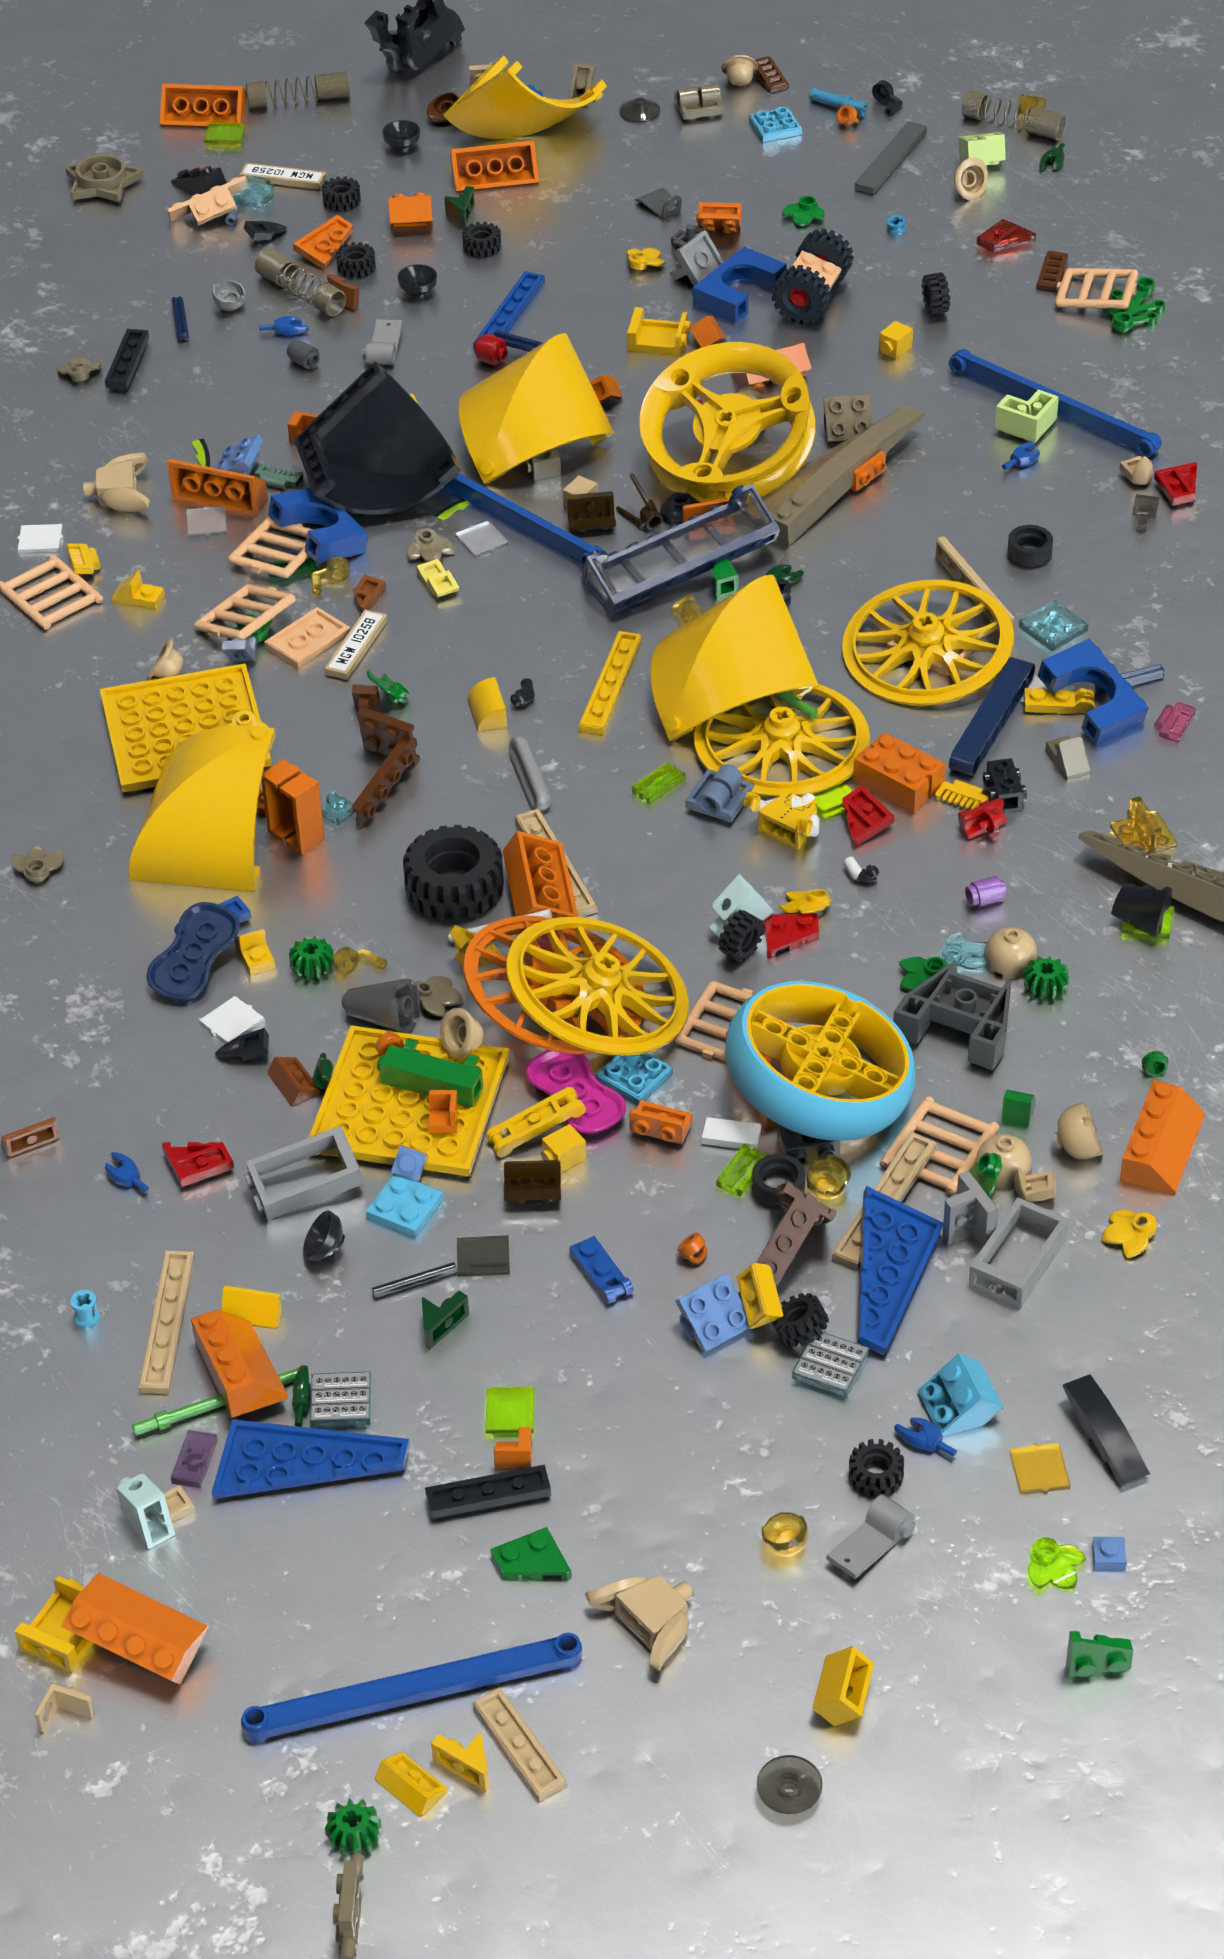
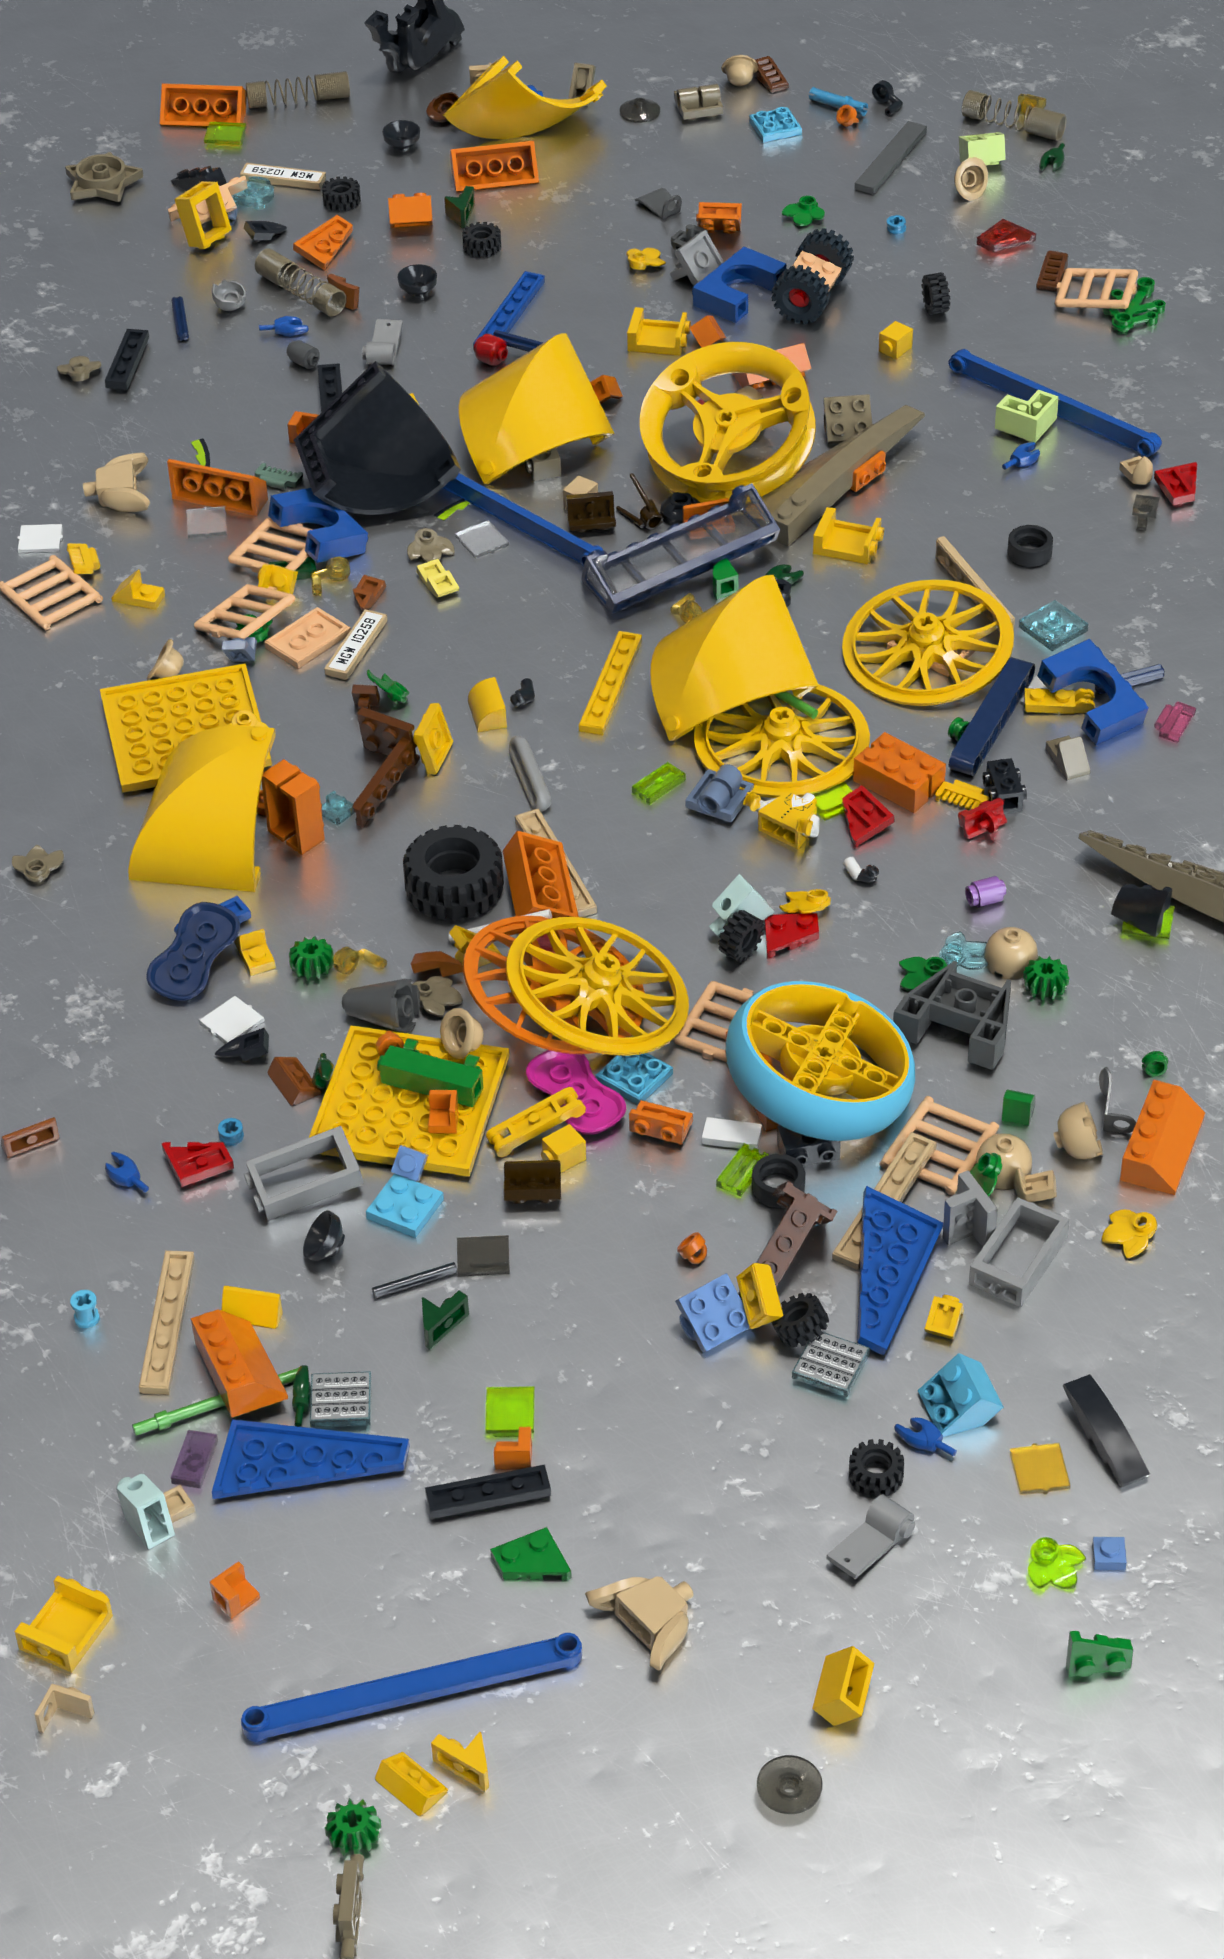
orange slope [61,1573,209,1685] -> none
medium blue plate [214,434,264,475] -> none
black tyre [336,242,376,279] -> none
tan tile [472,1687,567,1802] -> none
blue plate [569,1236,634,1305] -> none
clear yellow hair [761,1512,809,1556] -> none
clear yellow hair [806,1154,851,1200] -> none
clear yellow bracket [1110,796,1178,854] -> none
none -> yellow window [174,181,232,249]
none -> orange panel [209,1562,260,1619]
none -> dark azure bush [218,1118,244,1146]
none -> yellow bracket [258,564,298,594]
none -> black plate [317,363,342,413]
none -> dark orange slope [411,951,463,977]
none -> yellow plate [413,703,453,774]
none -> yellow panel [813,507,884,564]
none -> yellow bracket [925,1295,964,1339]
none -> green bush [948,717,970,741]
none -> dark grey piece [1099,1067,1136,1133]

